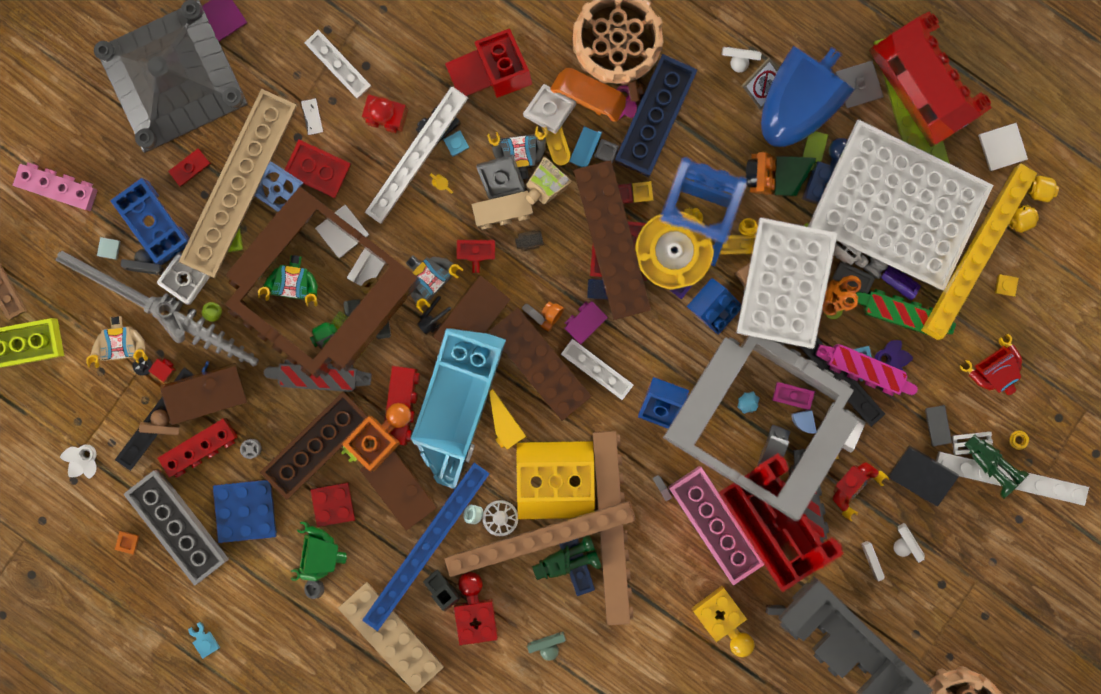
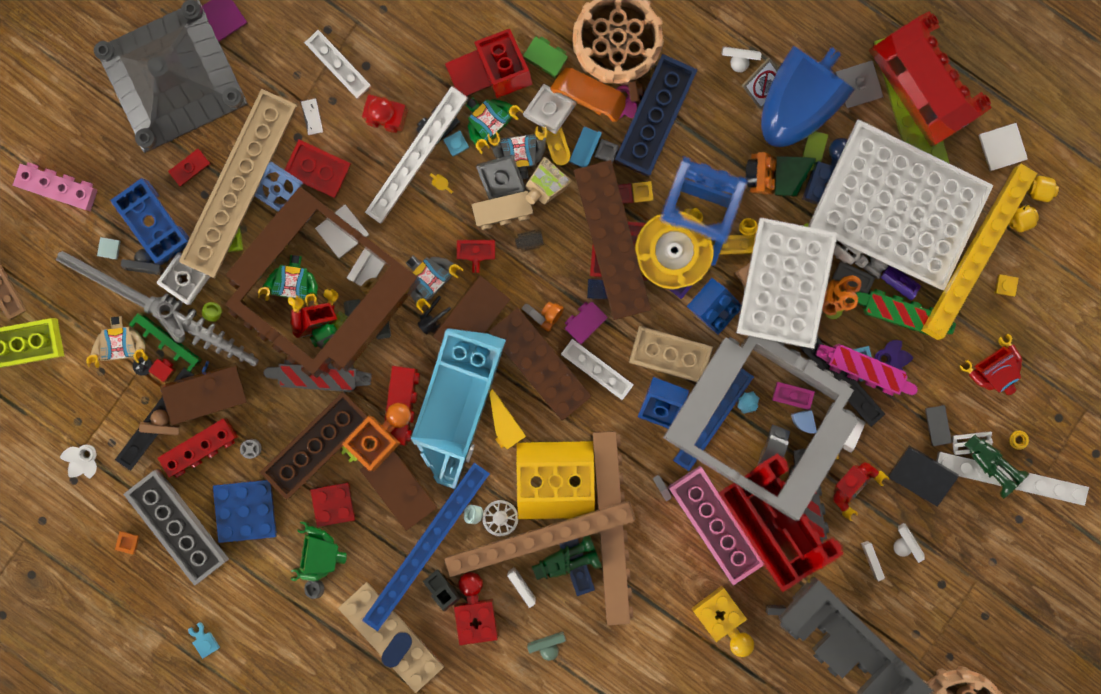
none -> green hinge [129,313,202,372]
none -> red torso [288,289,339,338]
none -> dark blue tile [381,631,412,668]
none -> torso [465,97,523,154]
none -> white tile [507,567,536,608]
none -> bright green brick [523,36,568,79]
none -> tan plate [629,326,713,382]
none -> blue tile [673,368,754,471]

